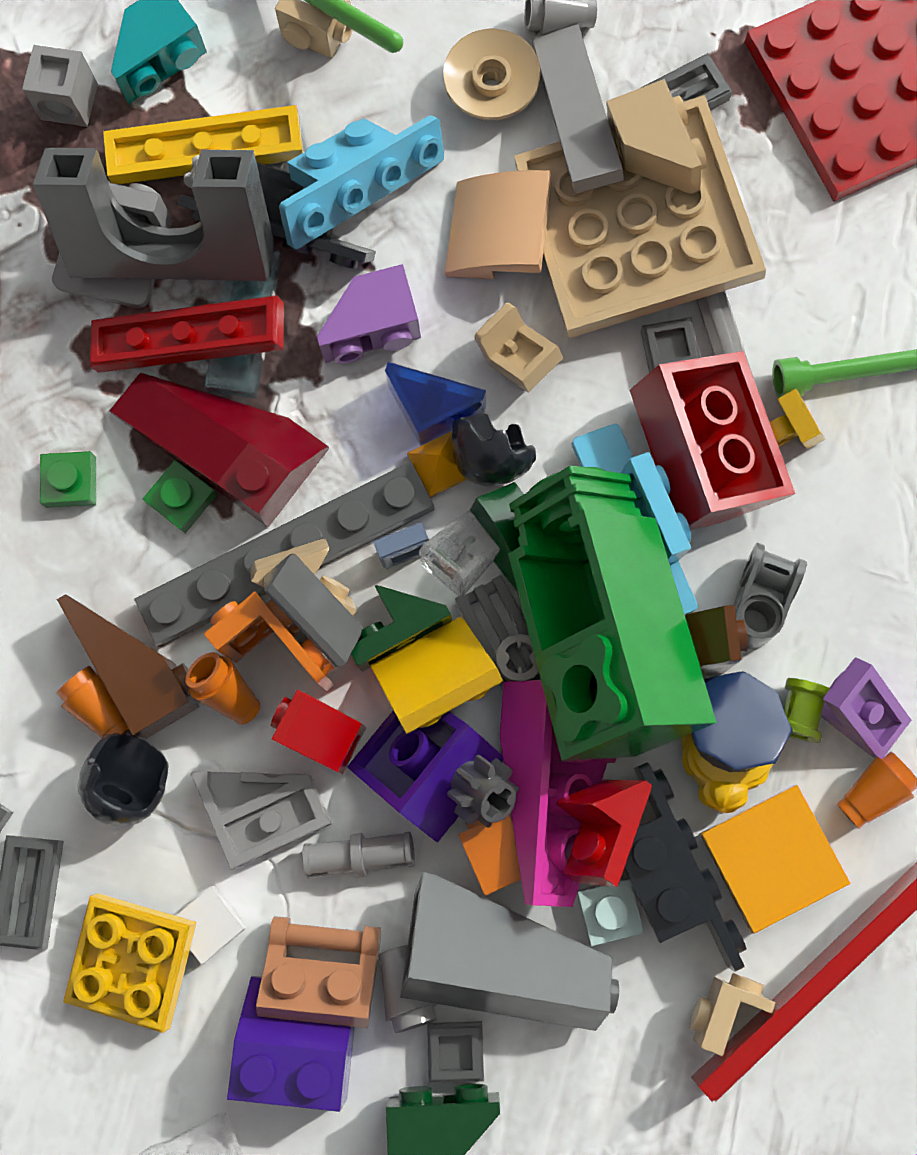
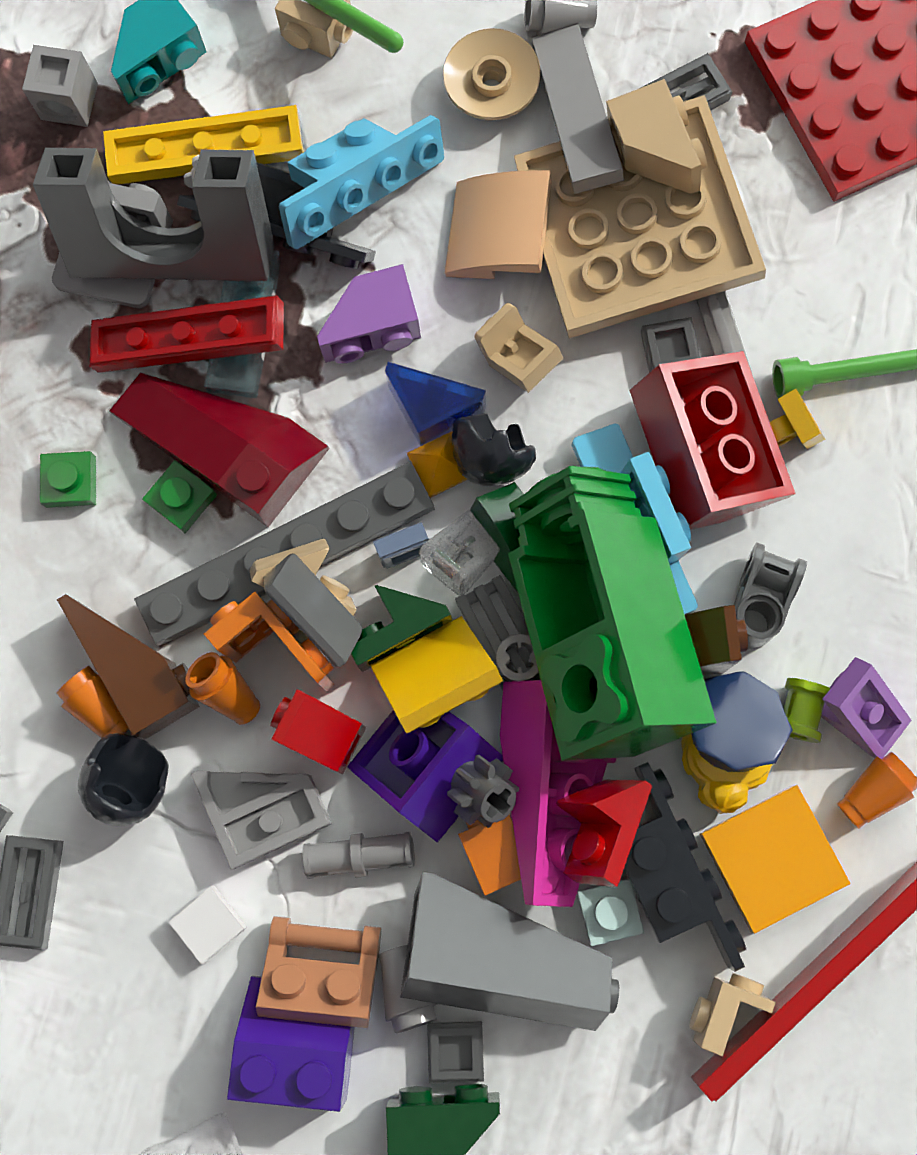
yellow tile [63,893,197,1033] -> none

